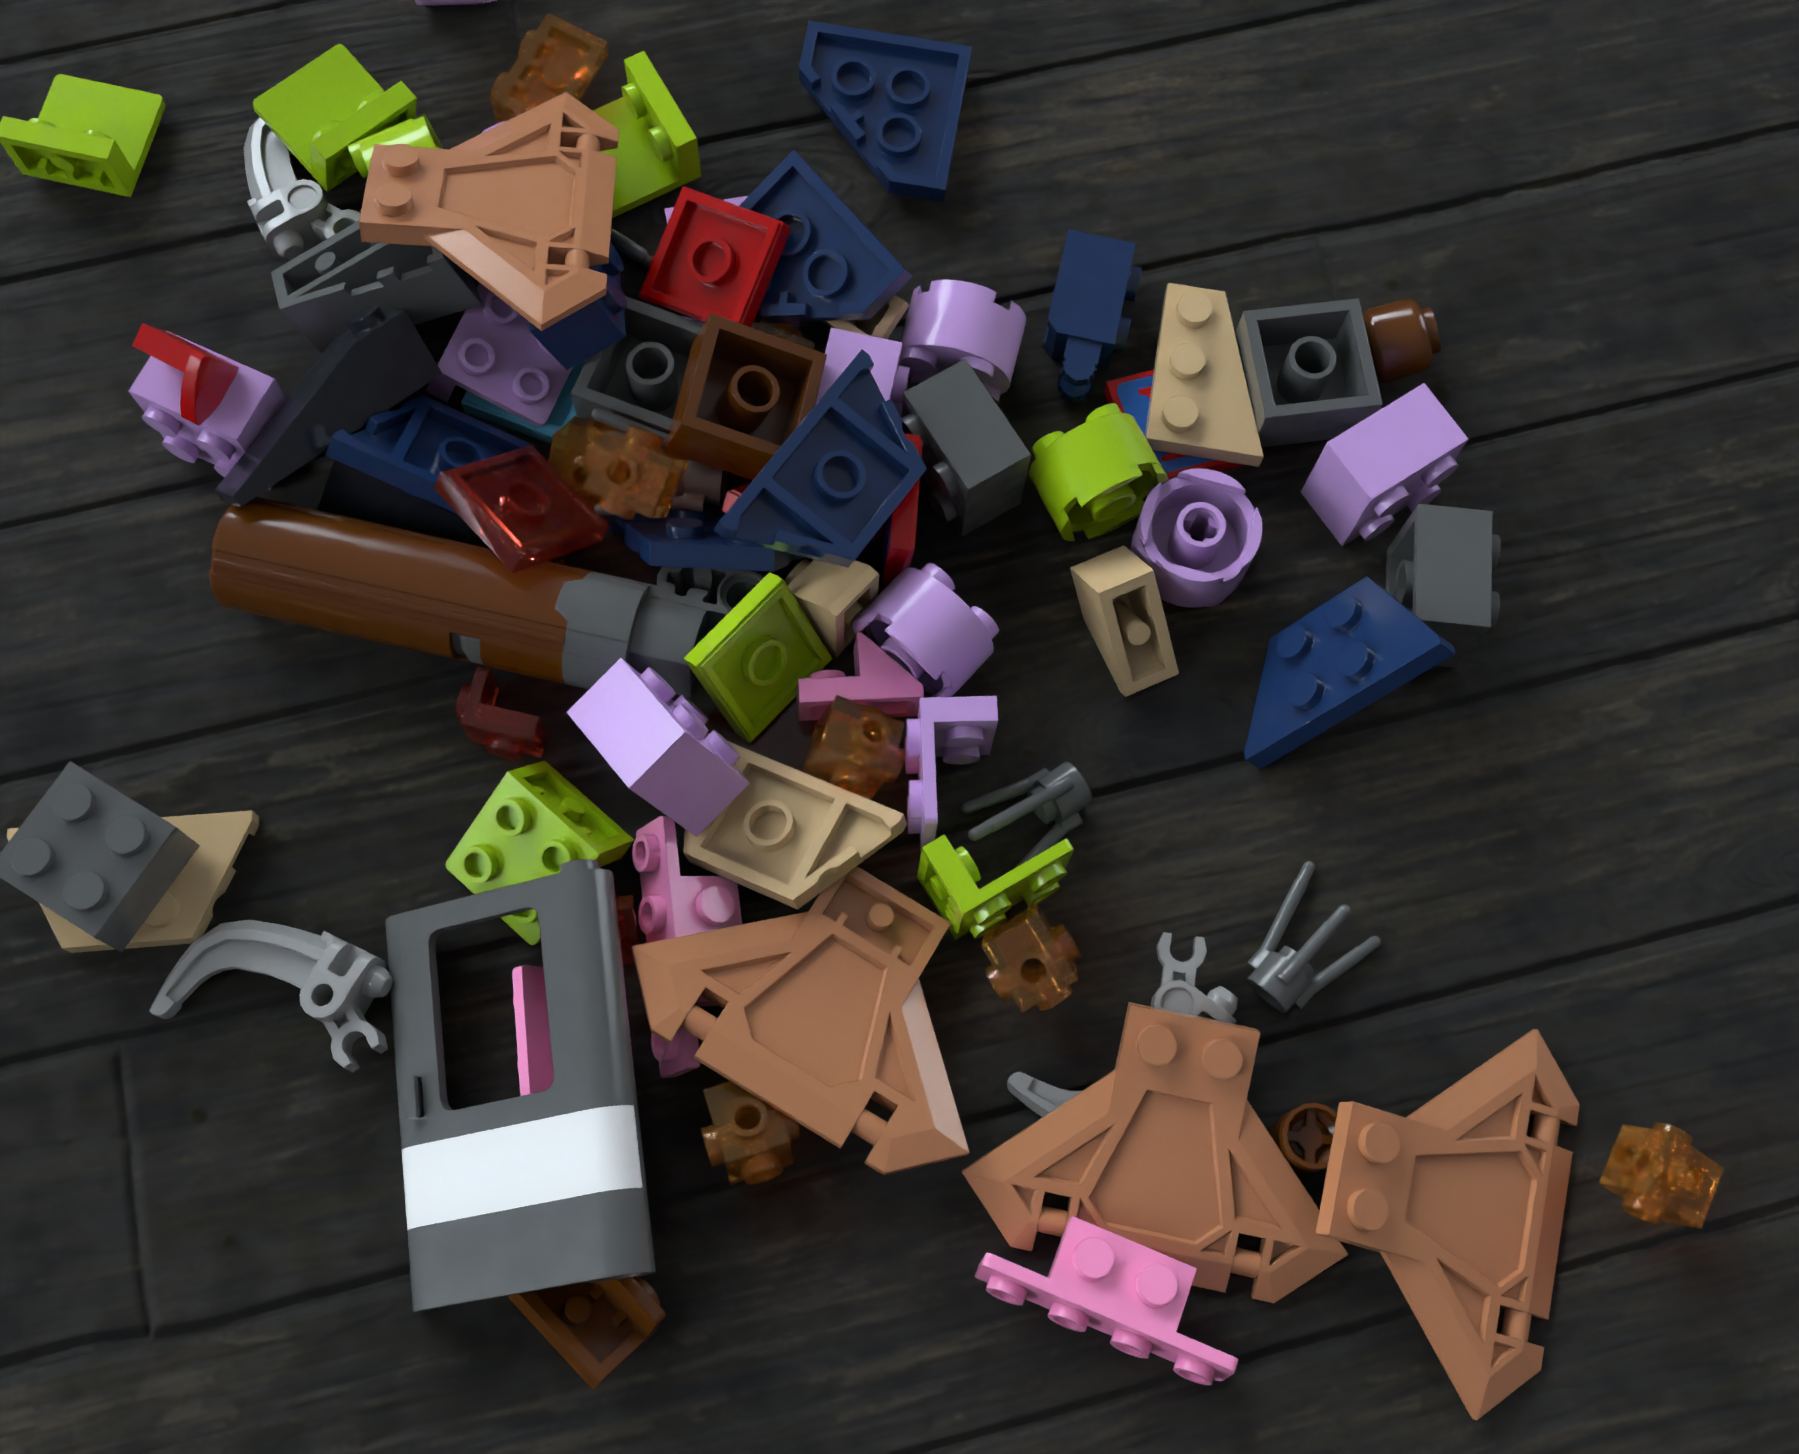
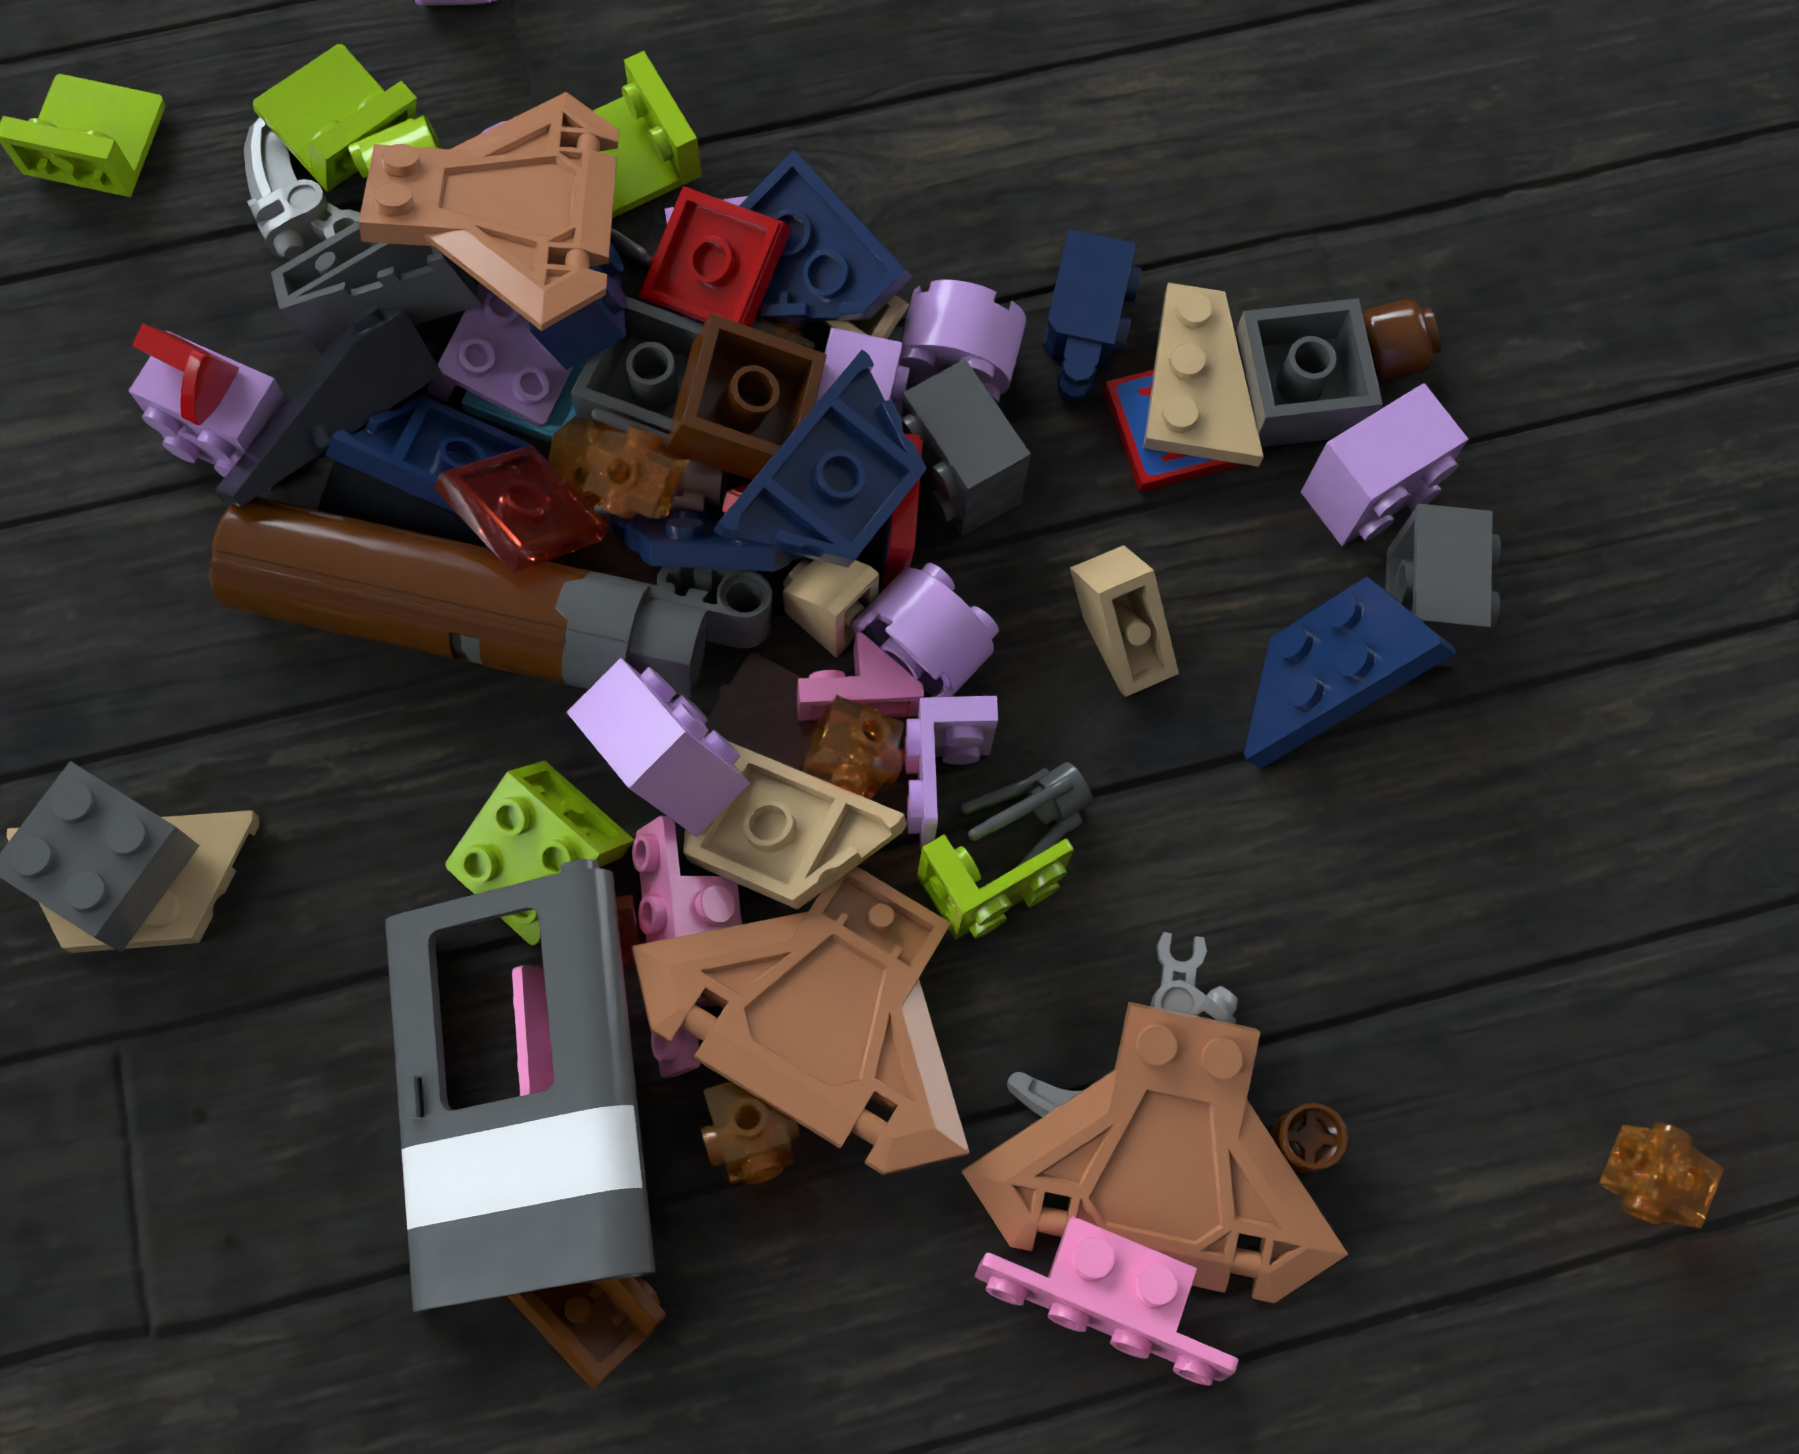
light grey piece [149,920,393,1072] -> none
clear red bracket [456,667,548,760] -> none
clear orange bracket [490,13,609,123] -> none
lime tile [683,572,833,743] -> none
dark blue plate [799,21,972,202] -> none
clear orange brick [982,903,1082,1013] -> none
lime brick [1029,403,1169,541] -> none
lavender brick [1131,468,1262,608] -> none
dark grey plant [1247,861,1381,1013] -> none
nougat plate [1315,1029,1580,1420] -> none

